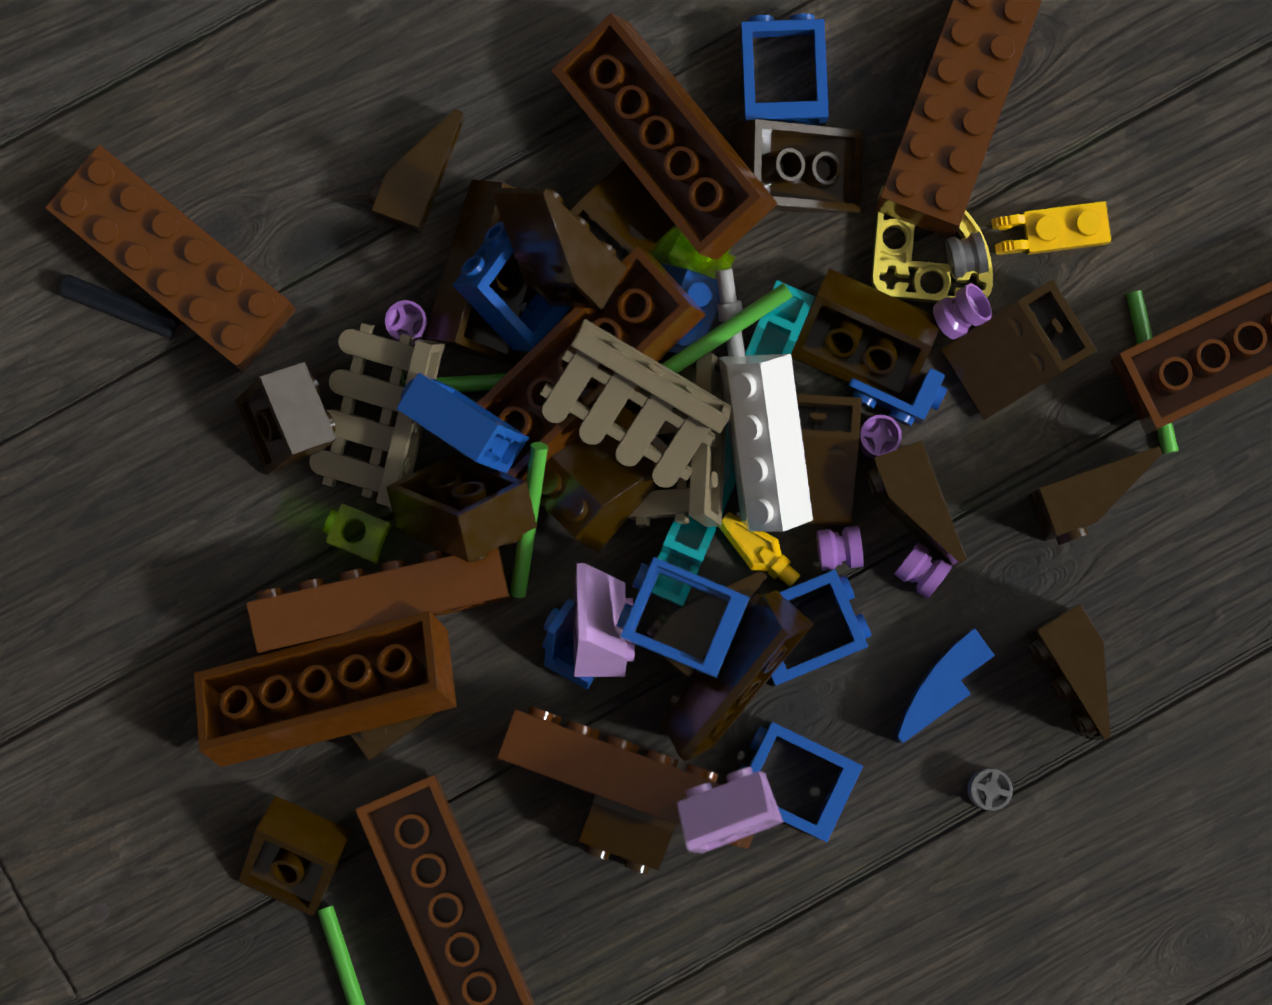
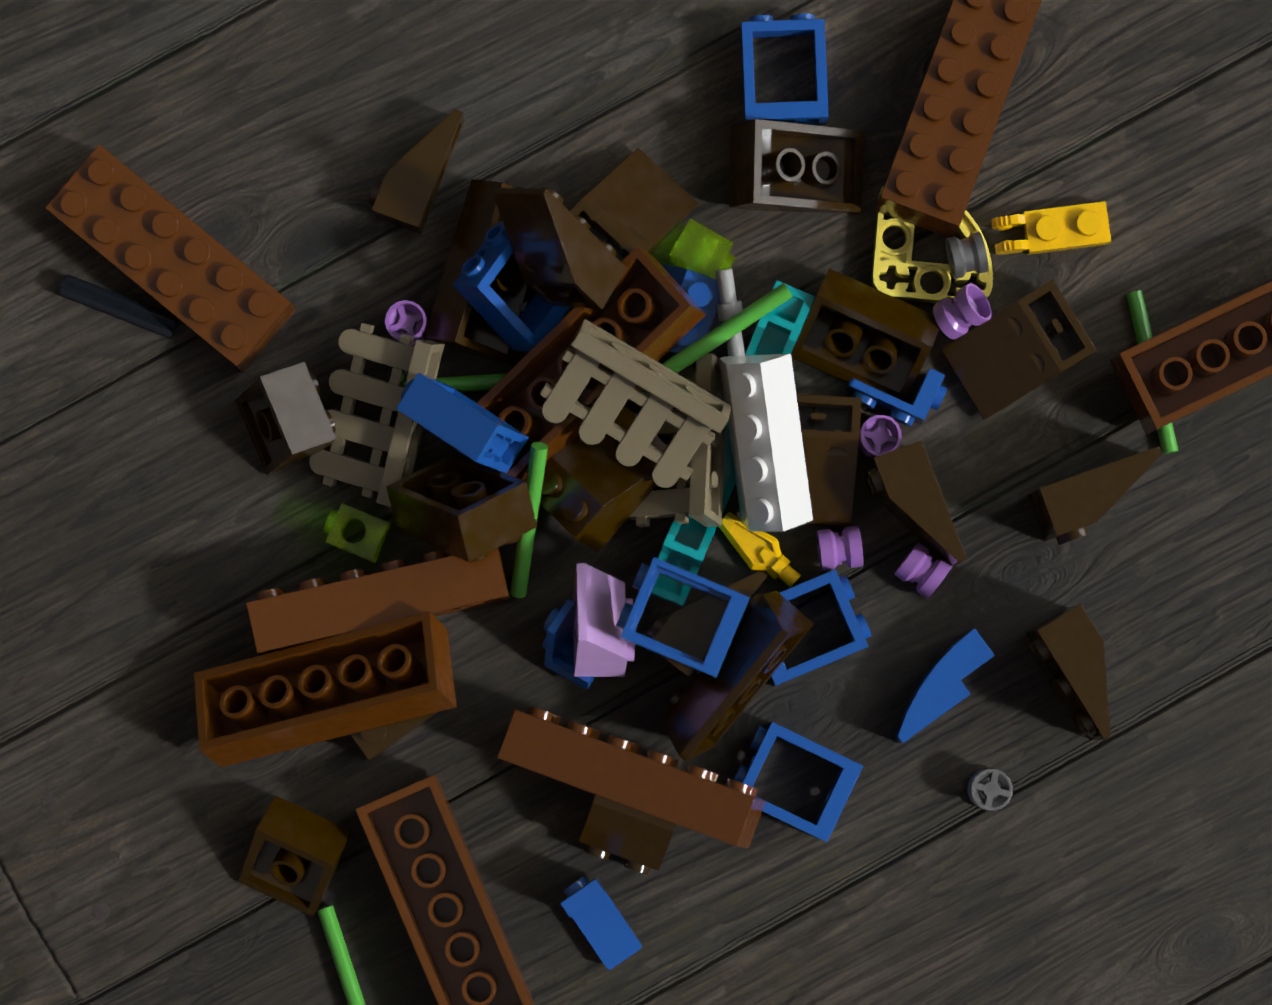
reddish brown brick [552,13,778,260] -> none
lavender slope [677,767,783,853] -> none
none -> blue bracket [560,876,642,970]

